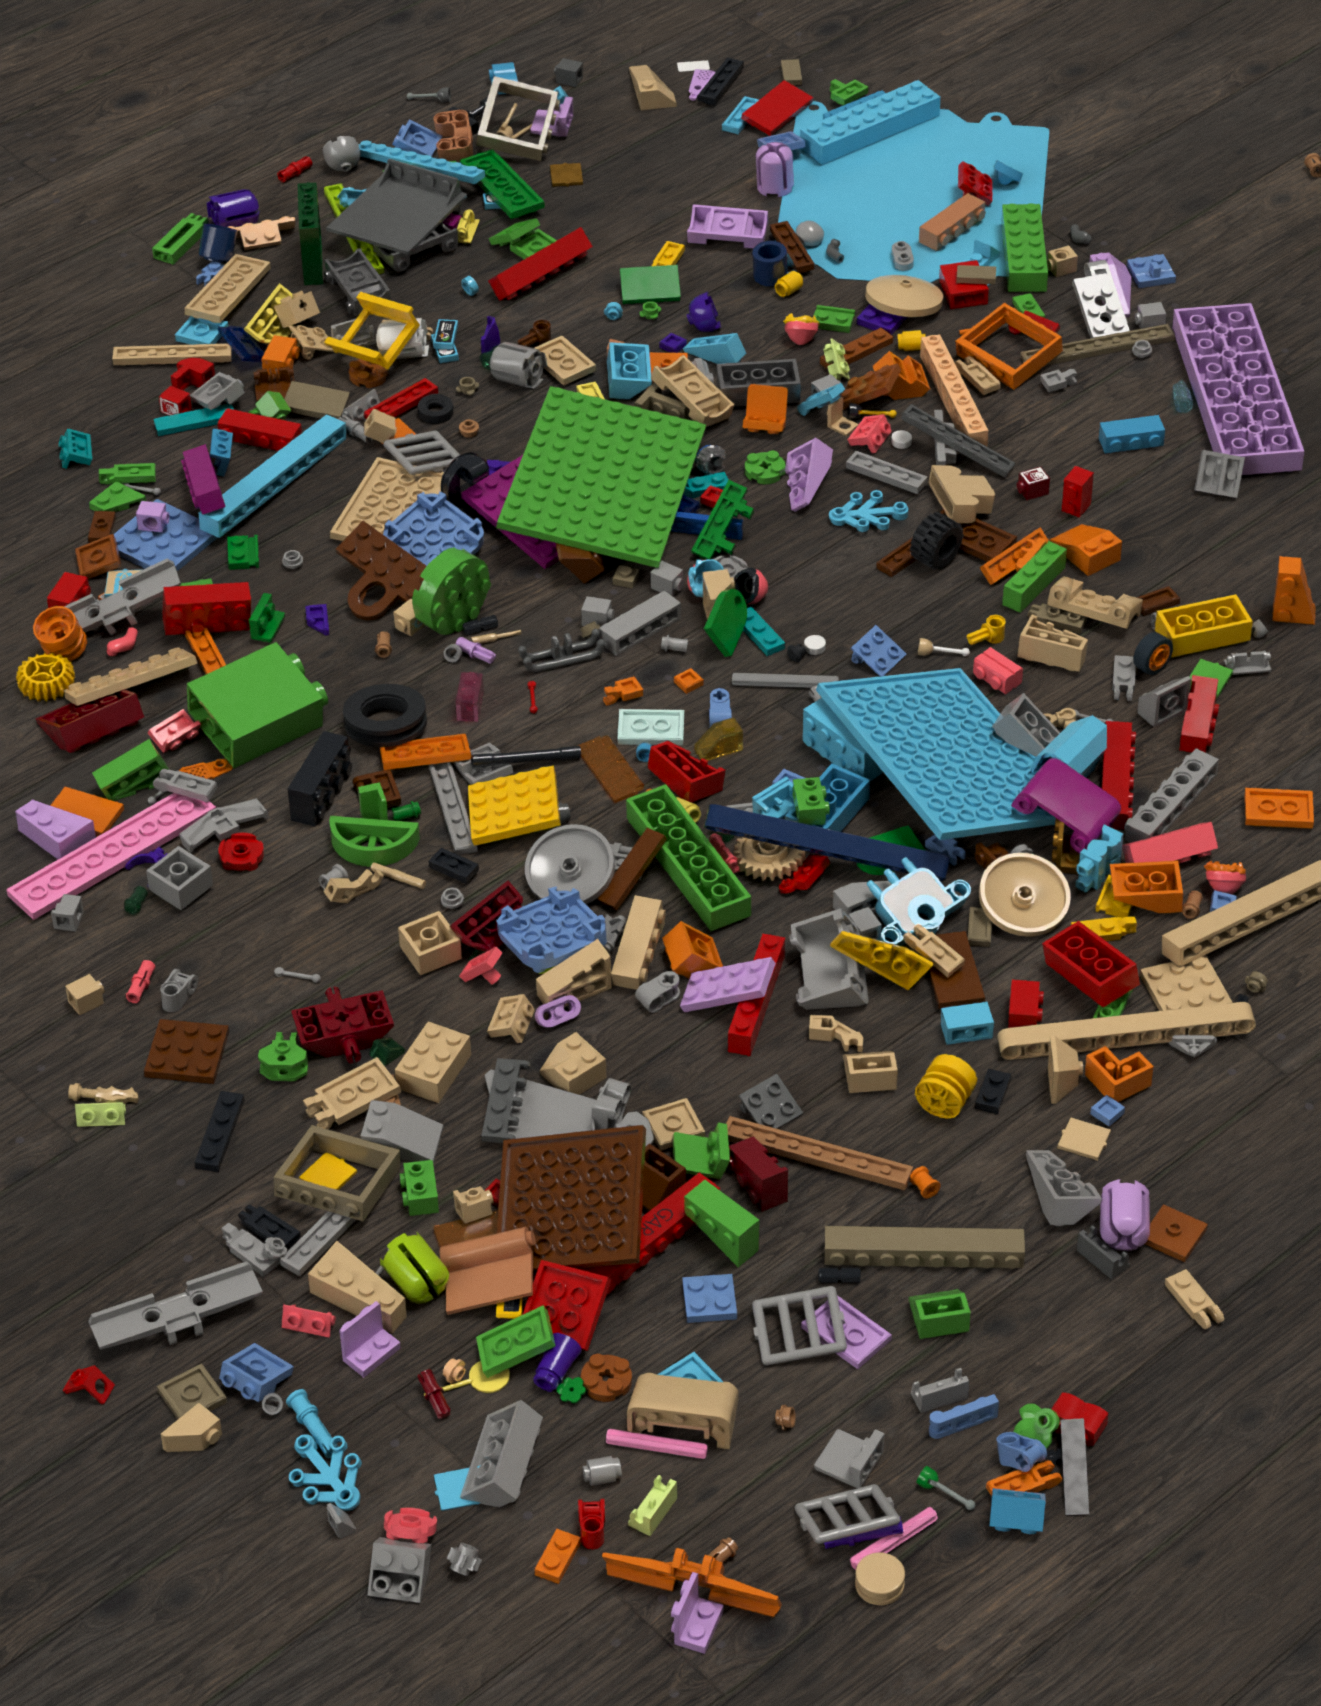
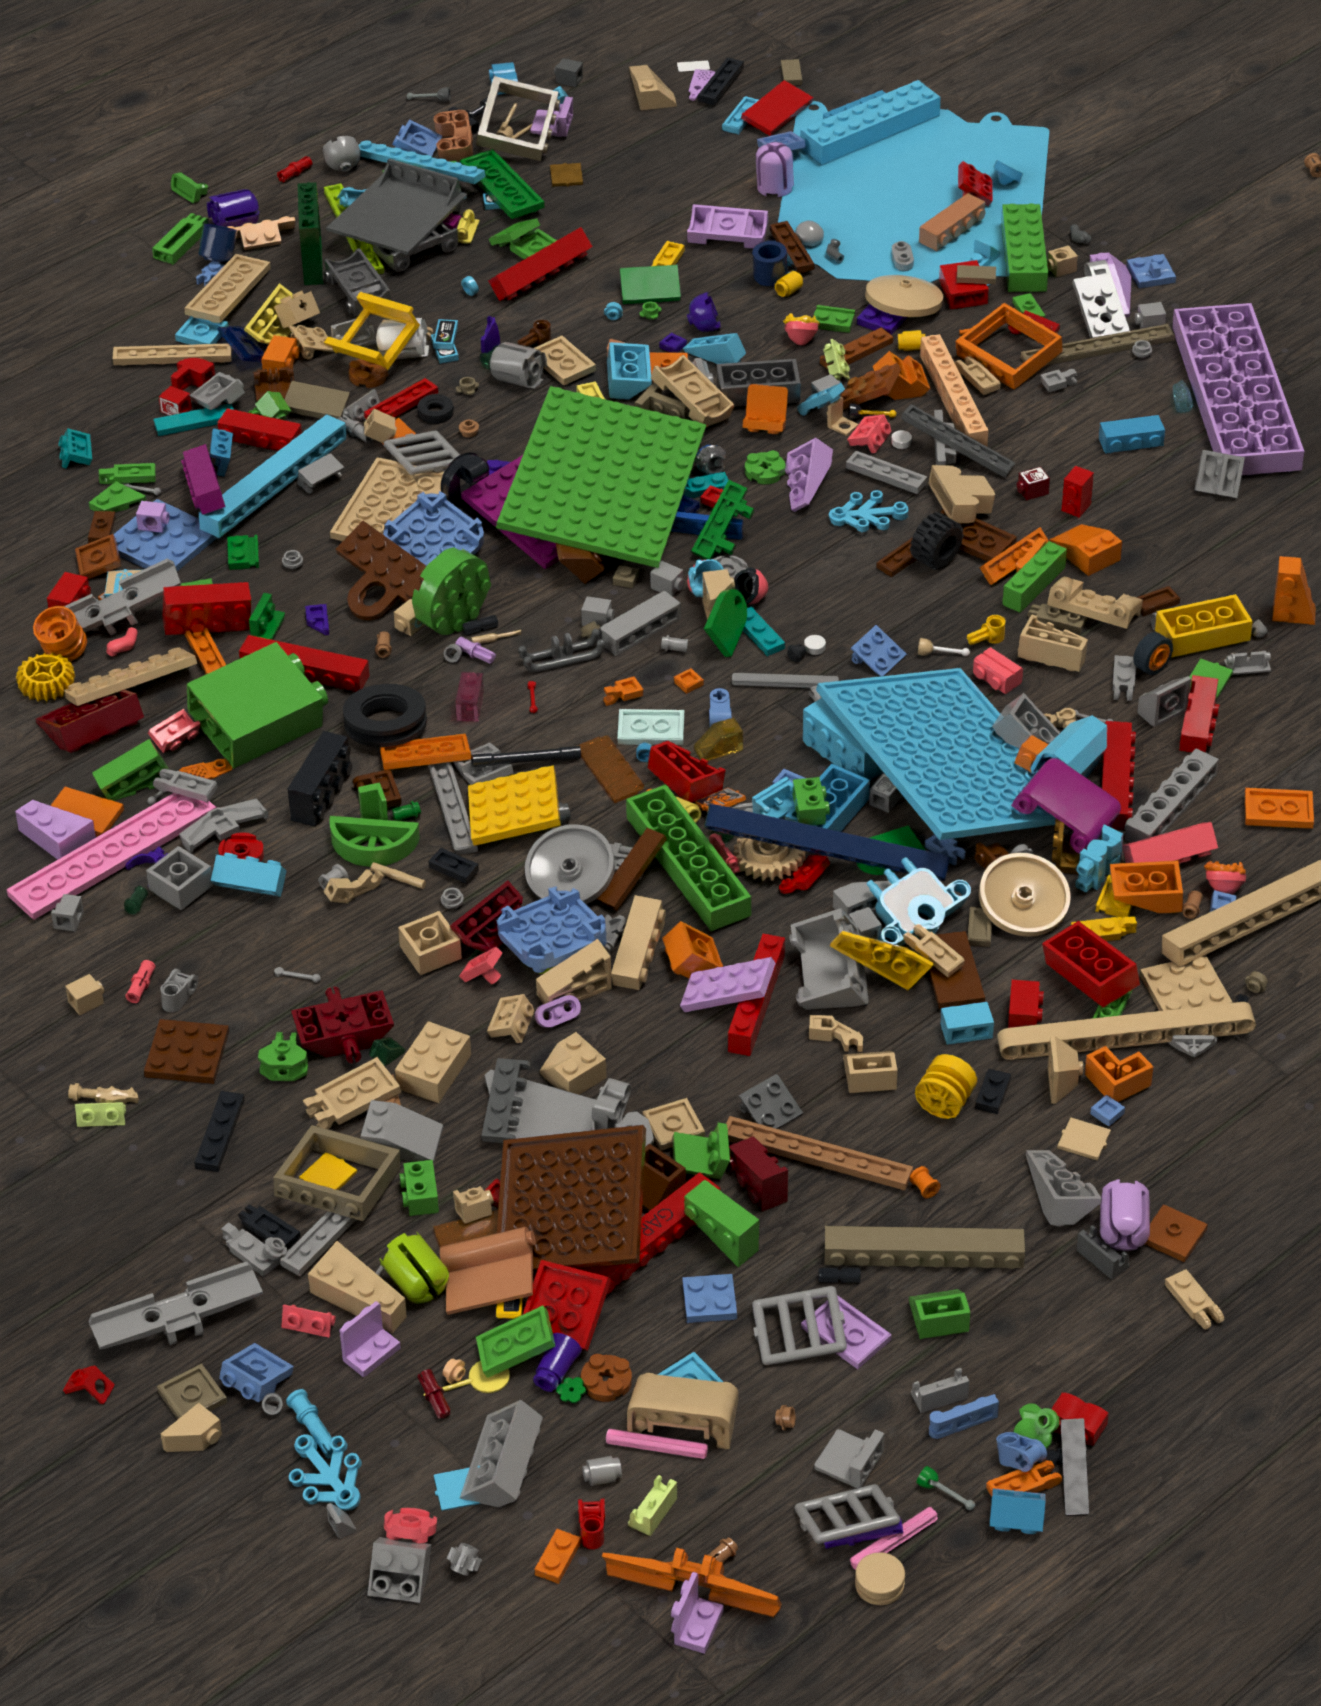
light grey piece [635,971,680,1013] -> none
bright green hinge [830,79,869,106] -> none
none -> bright green piece [171,172,208,203]
none -> medium azure brick [211,853,287,897]
none -> red brick [239,635,370,692]
none -> light grey hinge [297,453,344,494]
none -> piece [695,788,746,811]
none -> light grey brick [869,773,902,813]
none -> orange brick [1014,735,1049,773]

